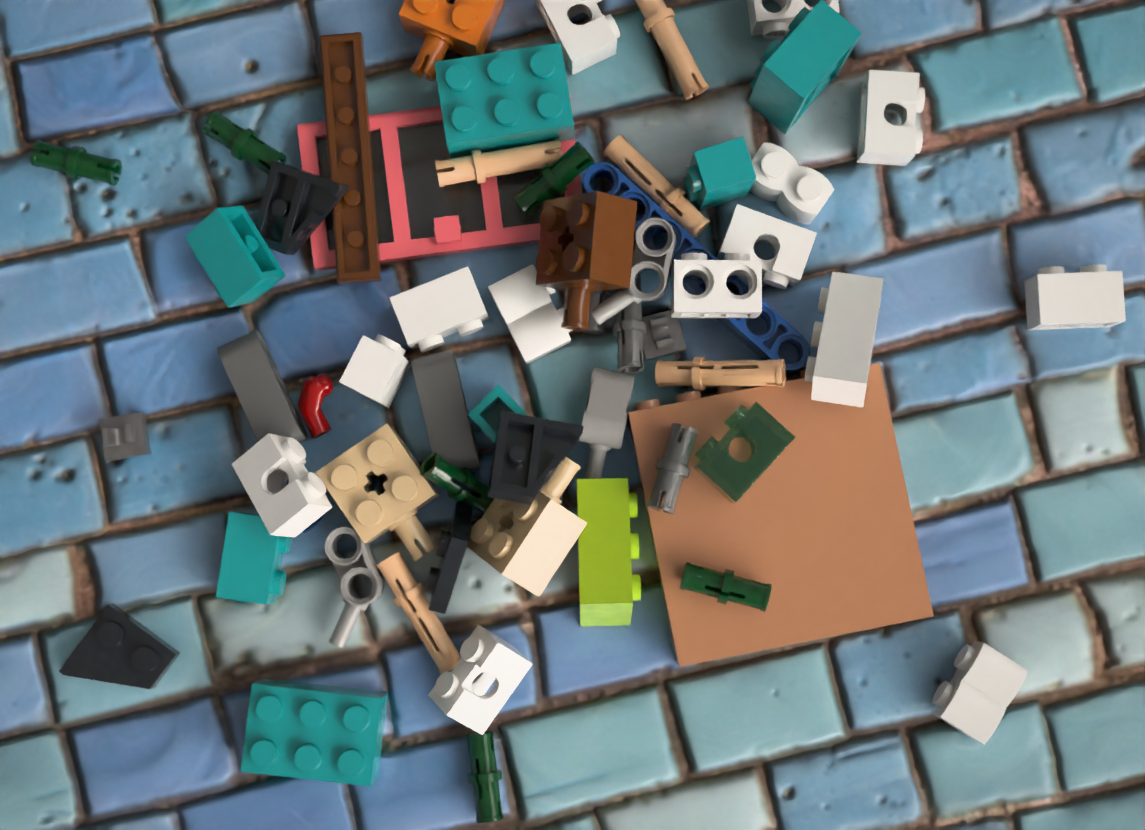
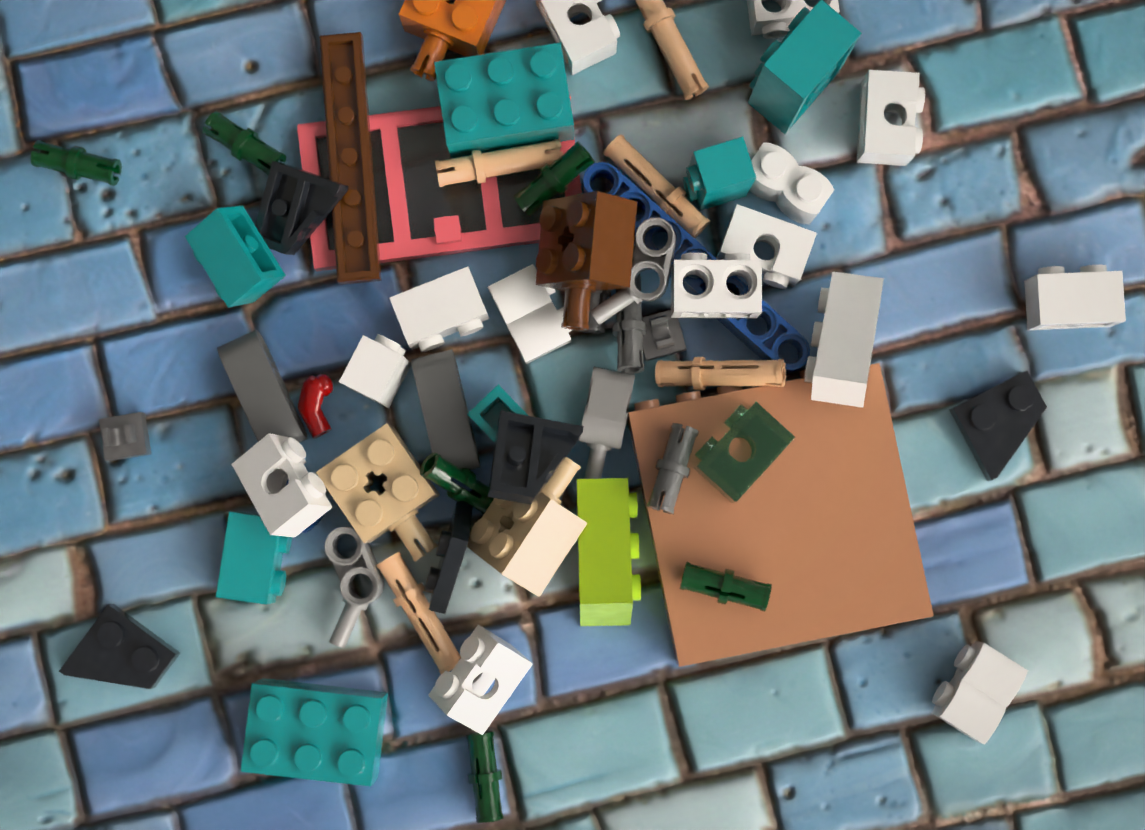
none -> black wing [949,370,1047,481]

